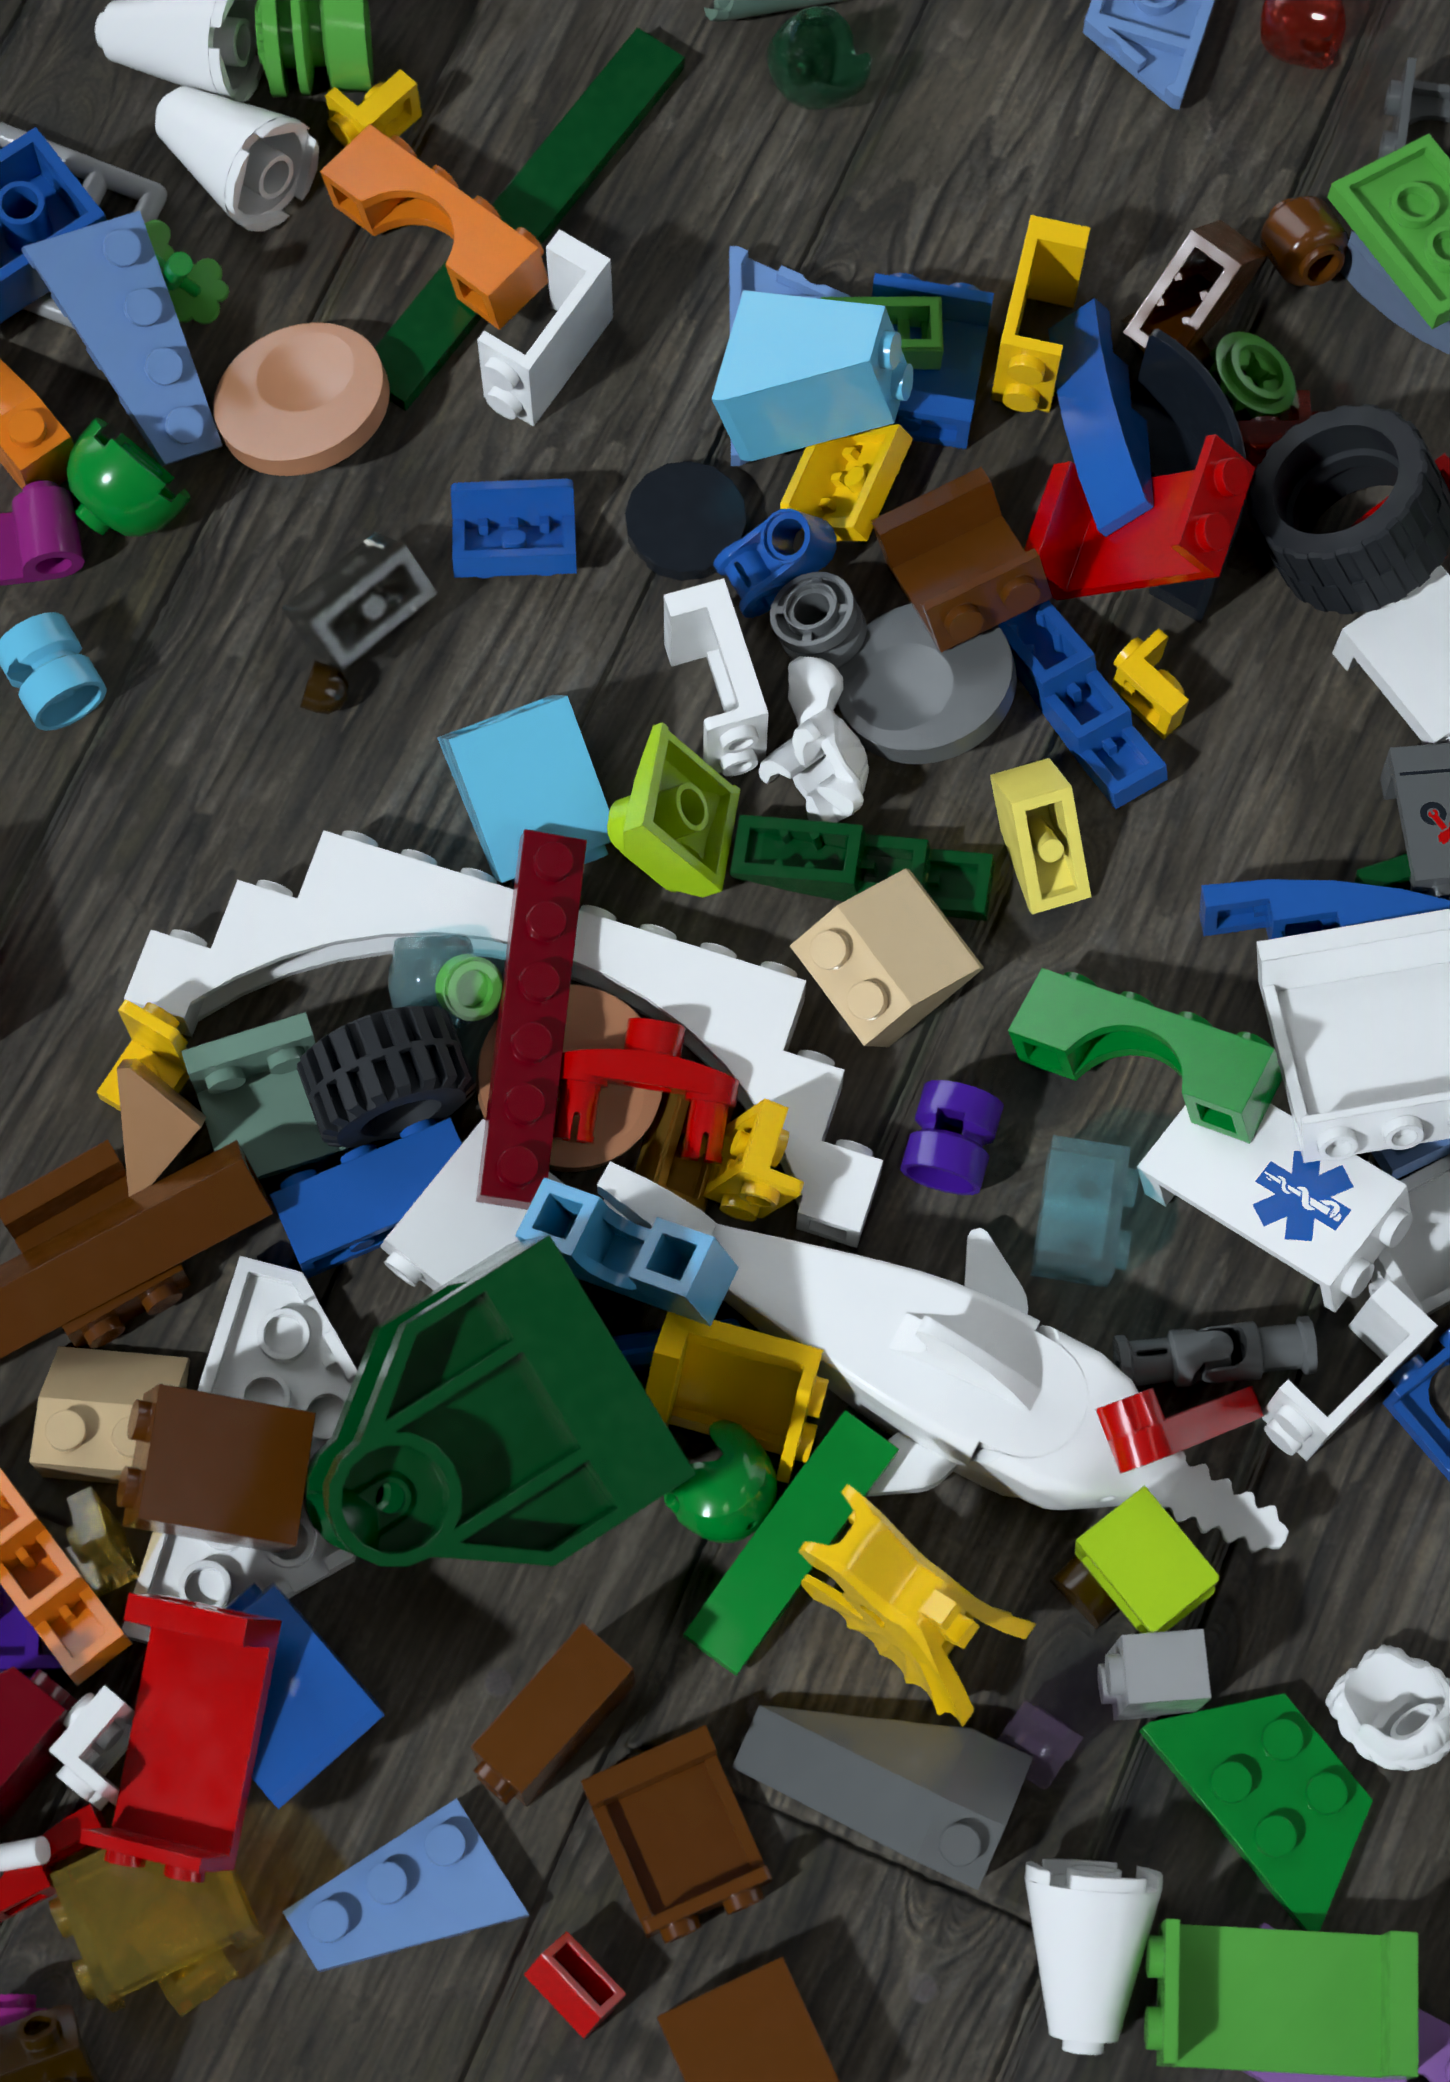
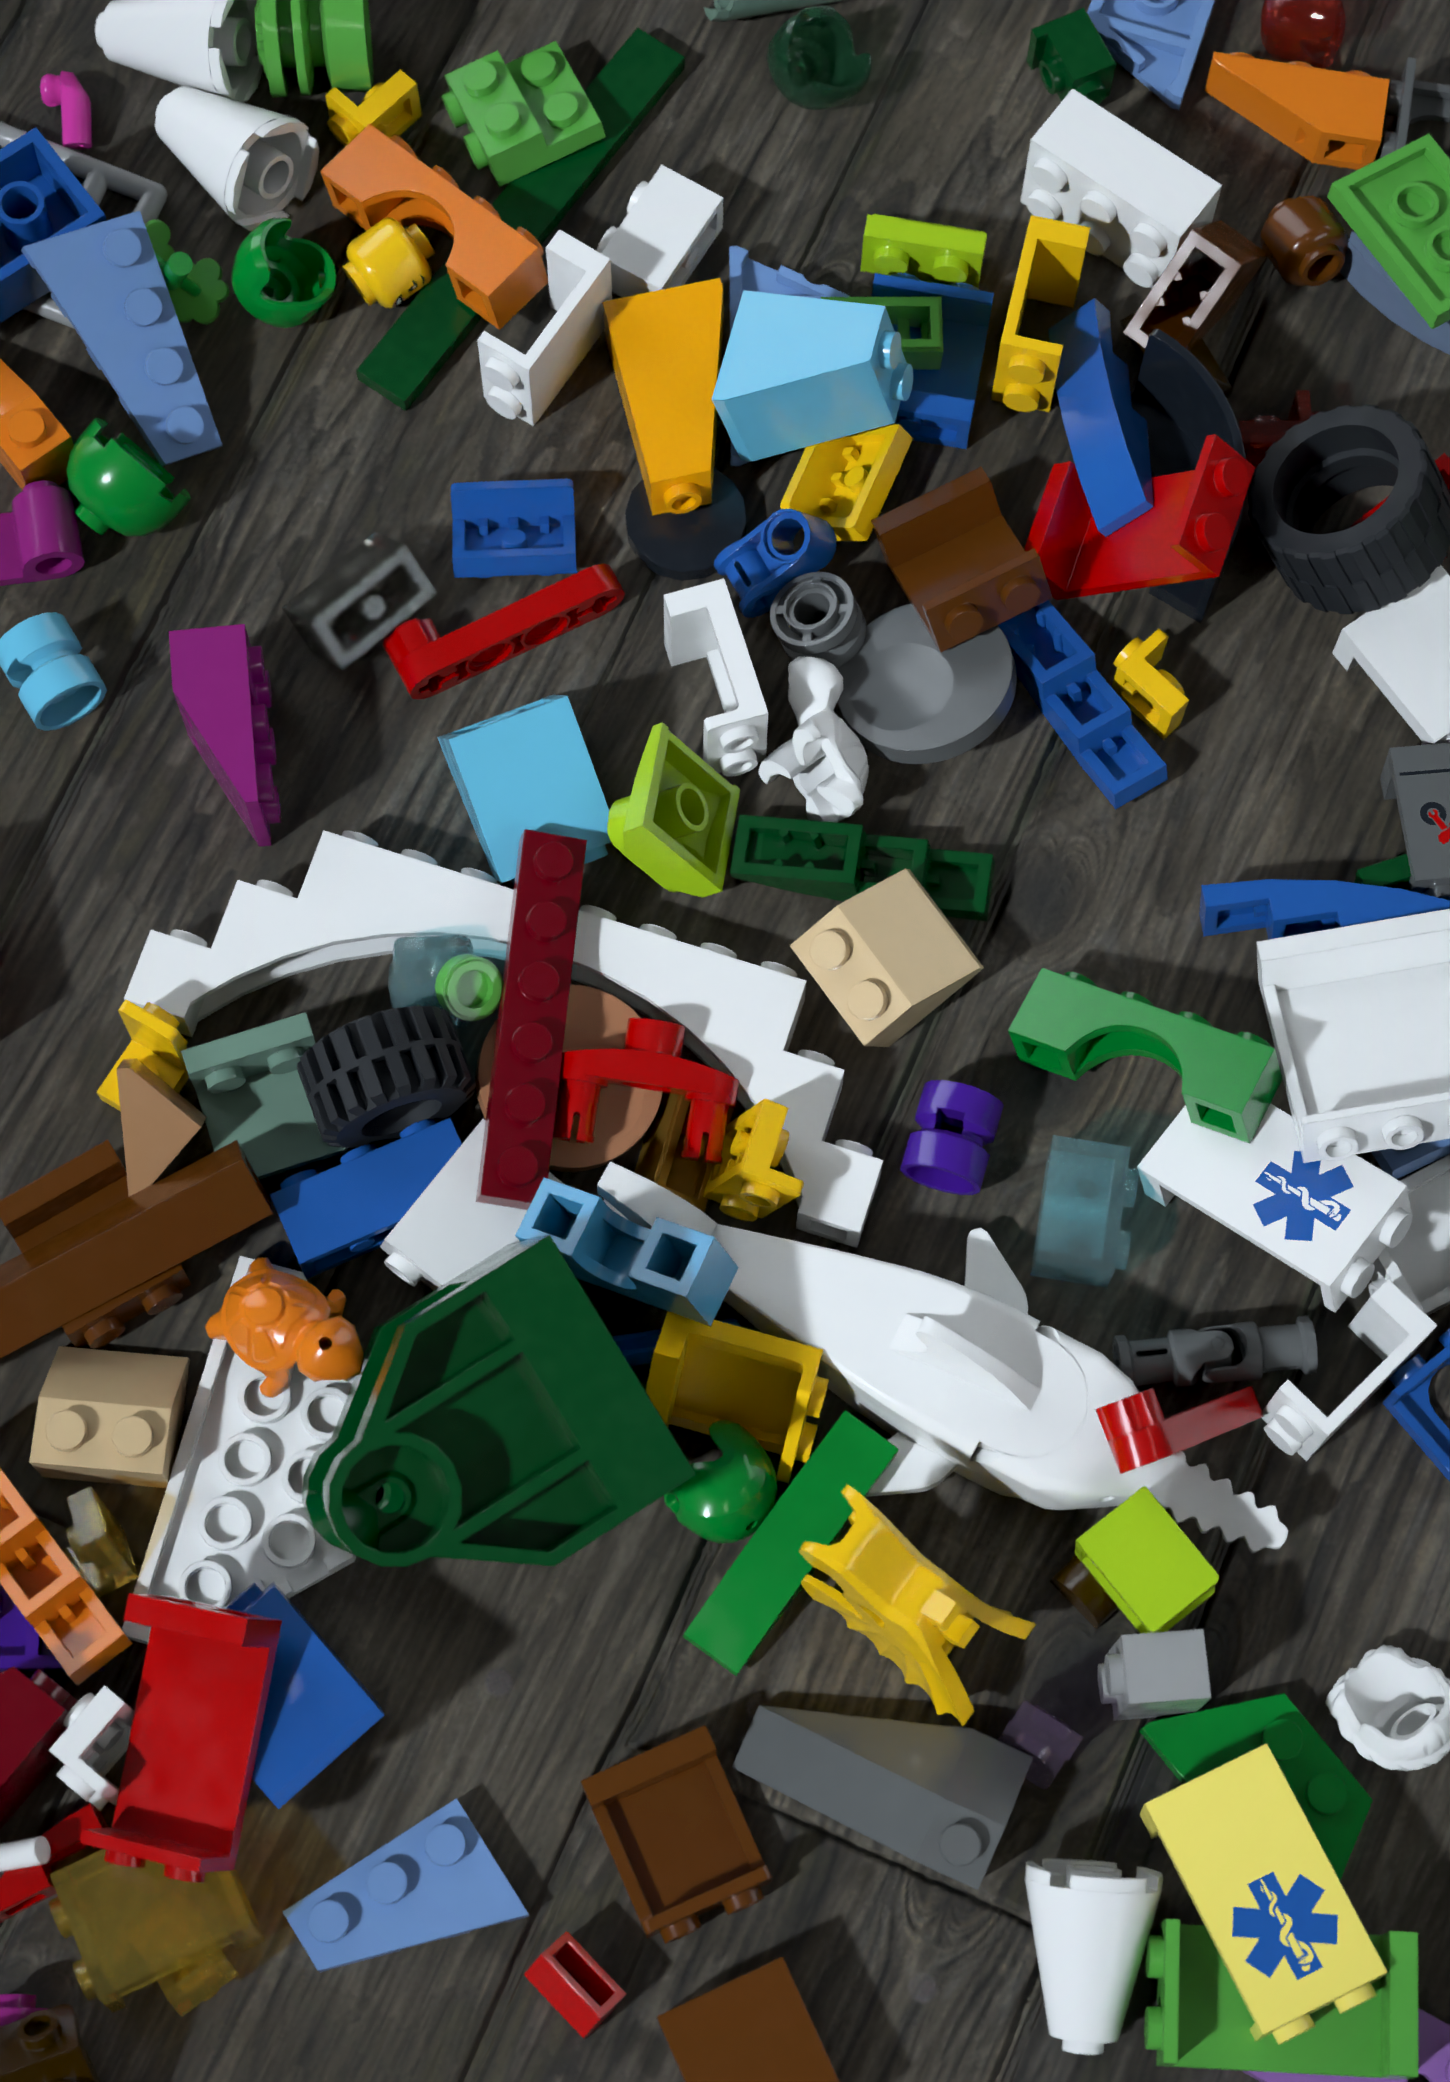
reddish brown brick [117,1384,316,1553] -> none
nougat piece [214,323,390,476] -> none
dark brown hinge [300,660,349,714] -> none
reddish brown brick [470,1622,635,1807] -> none
light yellow slope [990,758,1091,915] -> none
bright green gear [1209,332,1296,421] -> none
none -> dark pink arm [40,71,92,149]
none -> magenta slope [169,624,281,847]
none -> orange animal [205,1258,364,1398]
none -> green helmet [232,218,336,328]
none -> yellow head [342,218,435,309]
none -> red beam [383,564,625,700]
none -> bright green plate [441,41,606,187]
none -> white brick [597,165,723,297]
none -> light orange slope [602,278,724,516]
none -> lime bracket [861,214,987,288]
none -> white brick [1020,88,1222,288]
none -> dark green brick [1026,8,1116,105]
none -> light yellow panel [1140,1743,1387,2045]
none -> orange slope [1205,52,1390,170]

